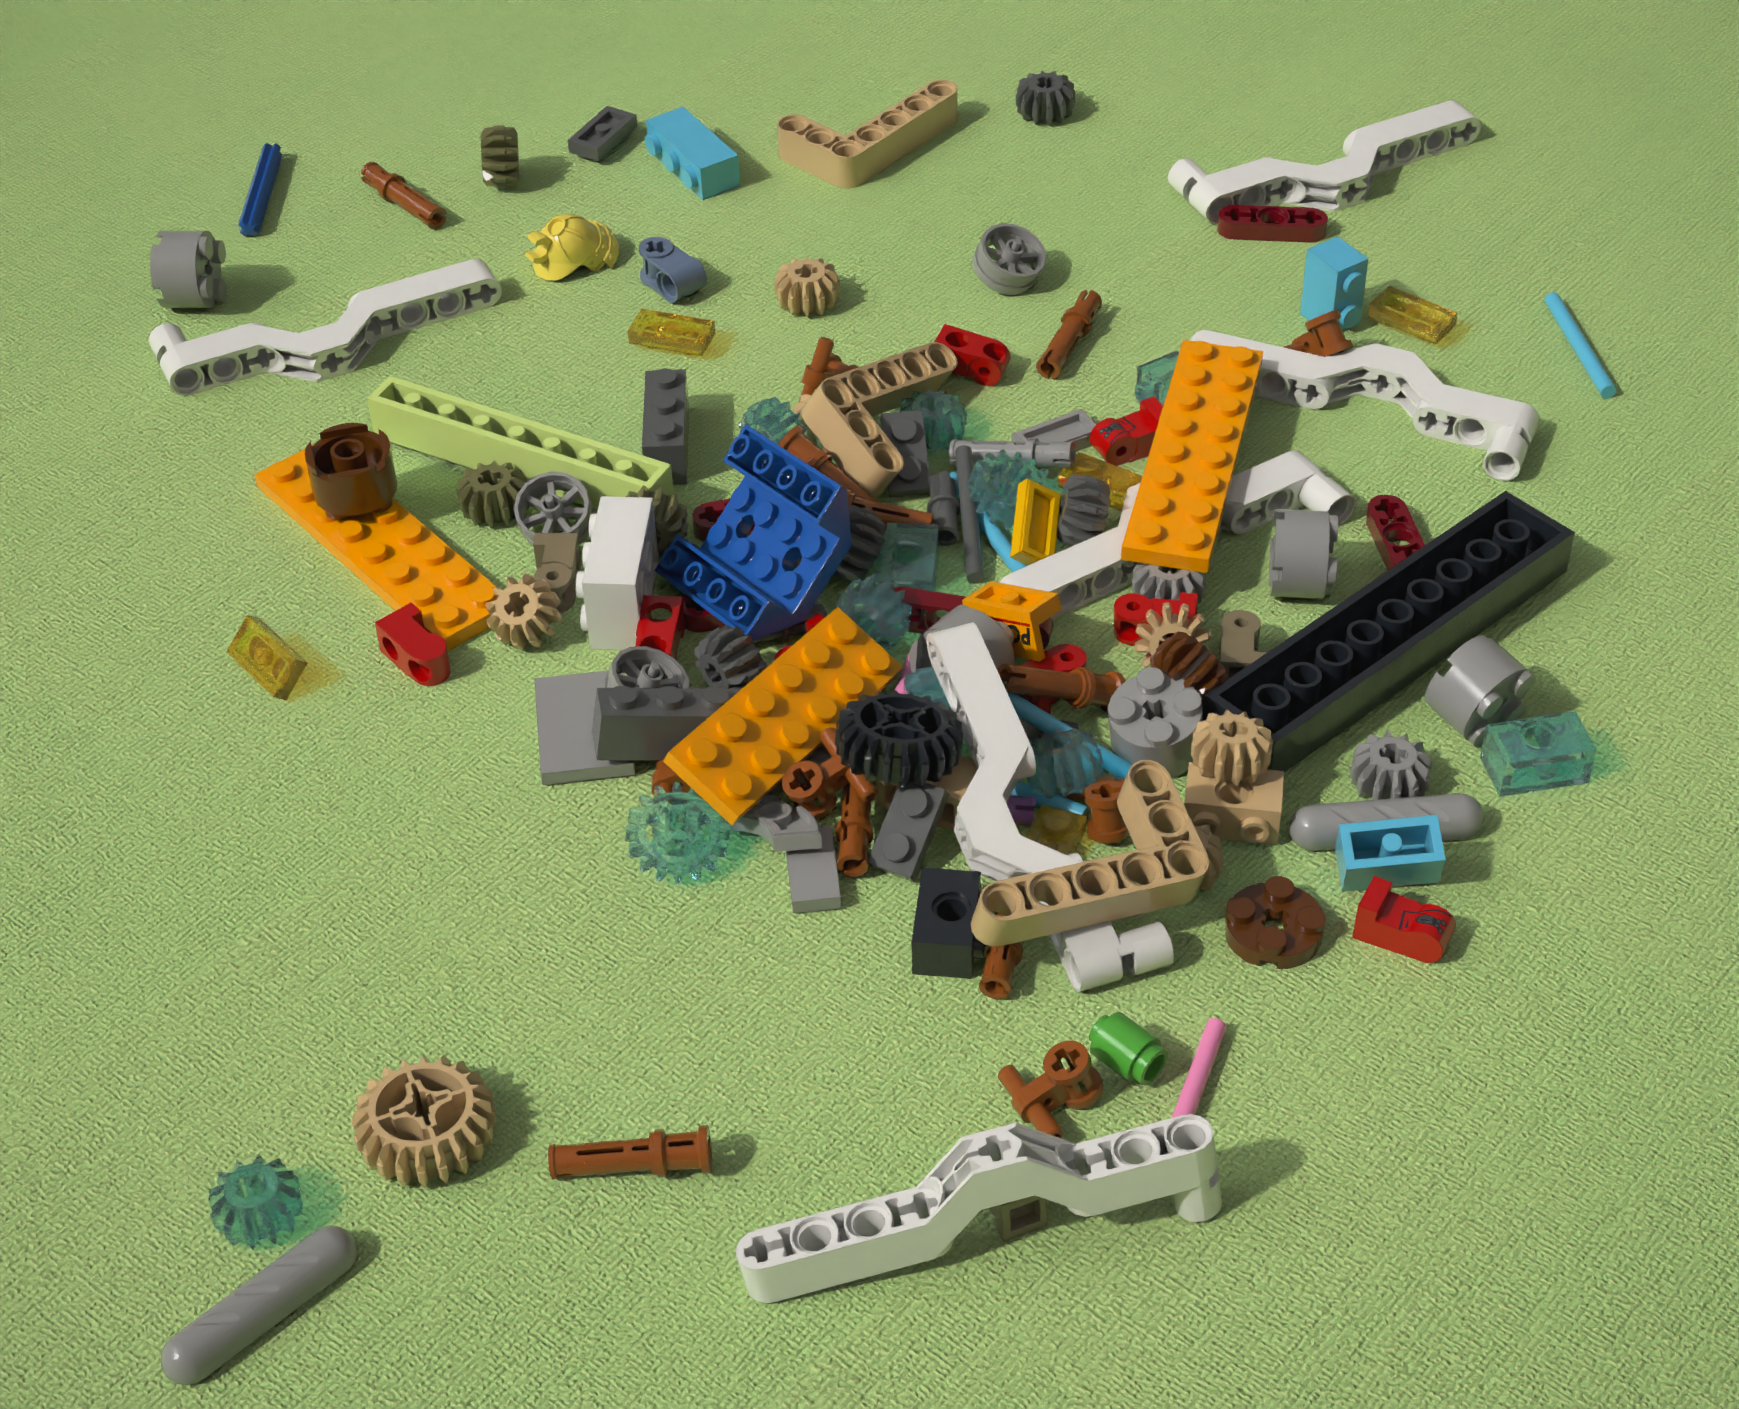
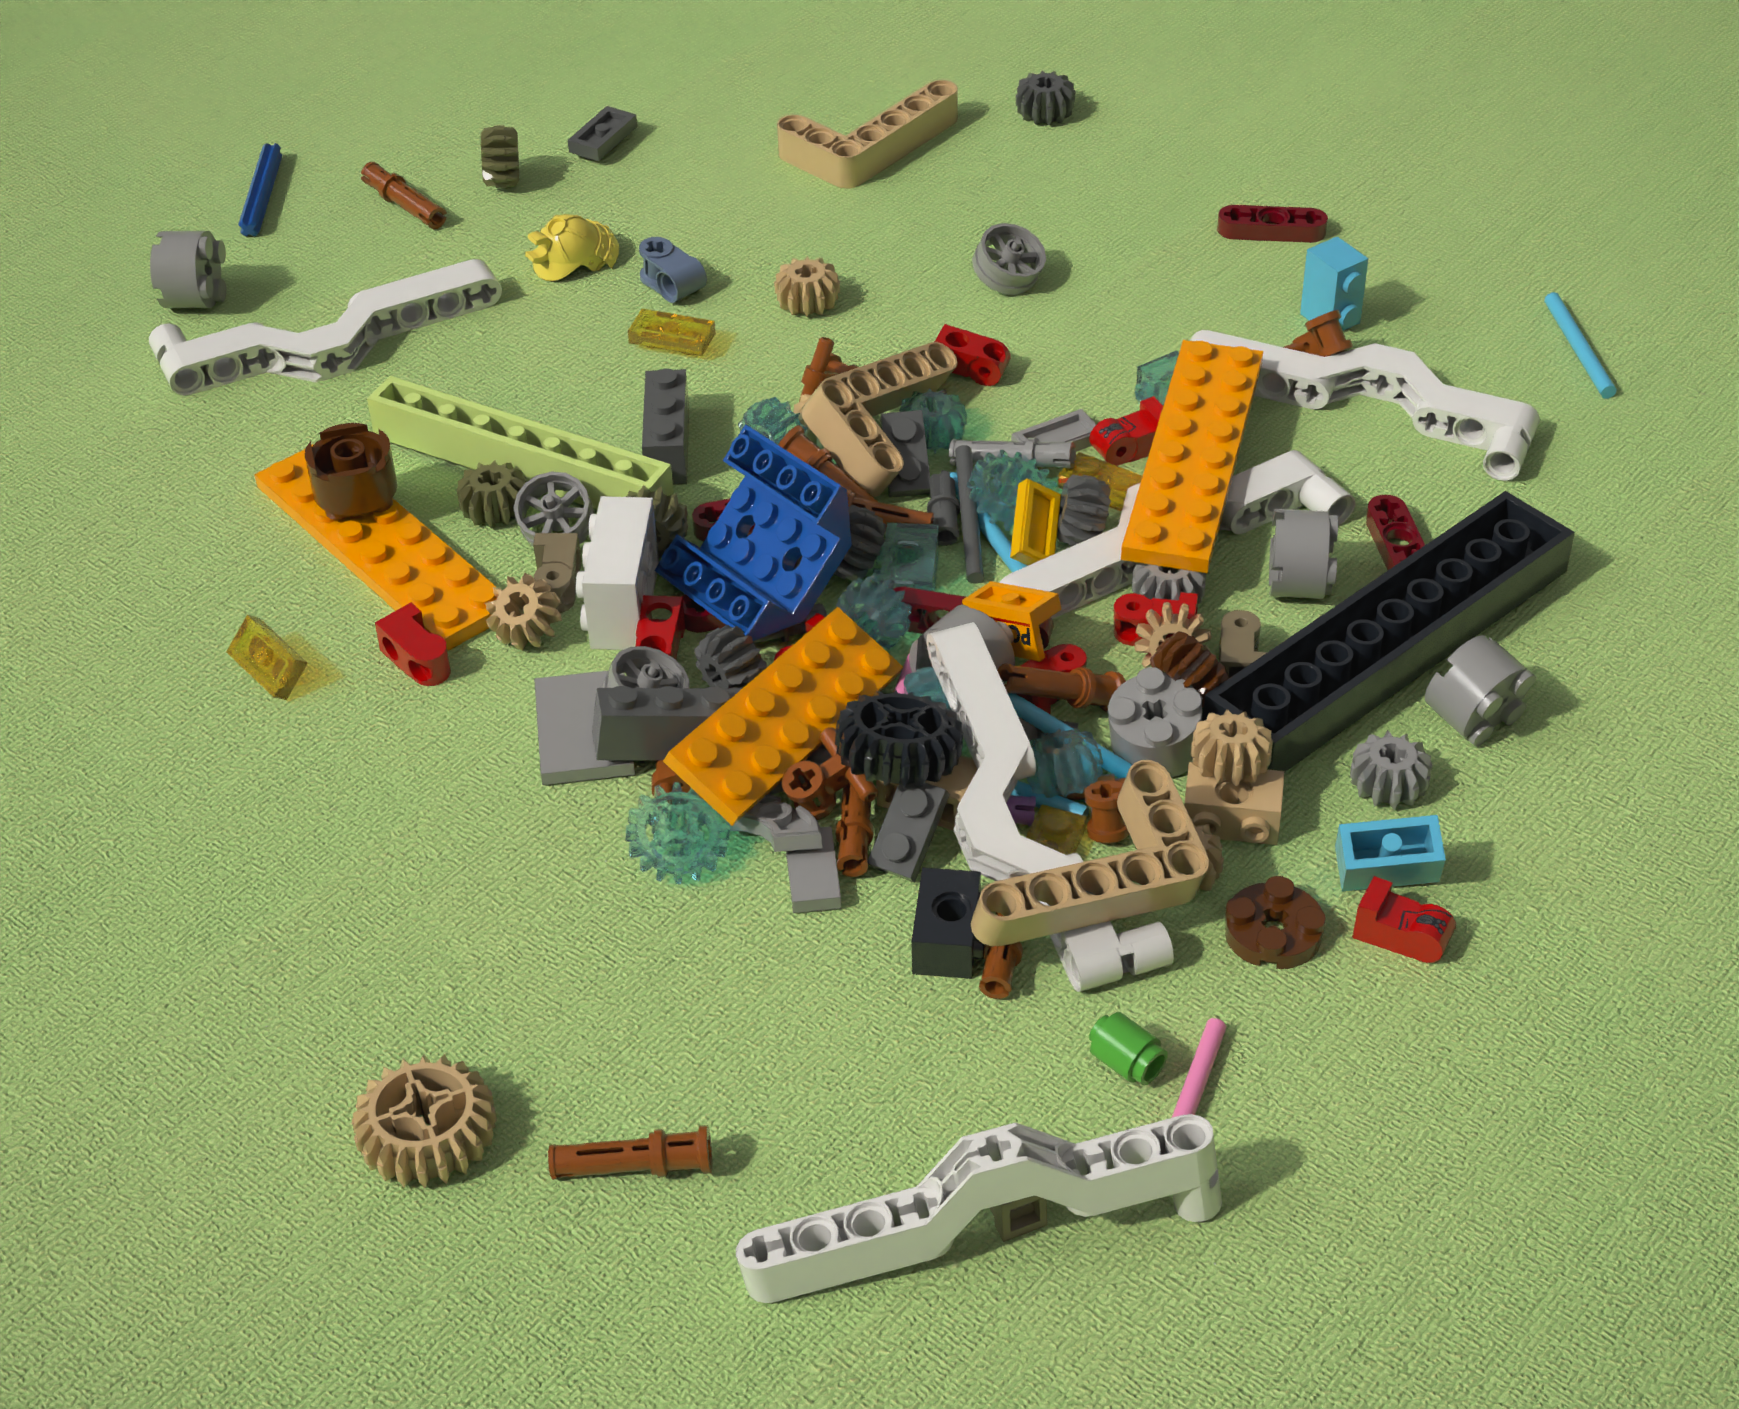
light grey piece [161,1225,358,1385] -> none
clear light blue gear [208,1154,303,1250] -> none
medium azure brick [645,107,740,200] -> none
dark orange piece [998,1041,1104,1139] -> none
dark orange pin [1036,290,1102,379] -> none
white beam [1168,100,1481,224] -> none
light grey piece [1289,793,1484,851] -> none
clear yellow plate [1368,286,1458,344] -> none
clear light blue brick [1480,711,1597,797] -> none

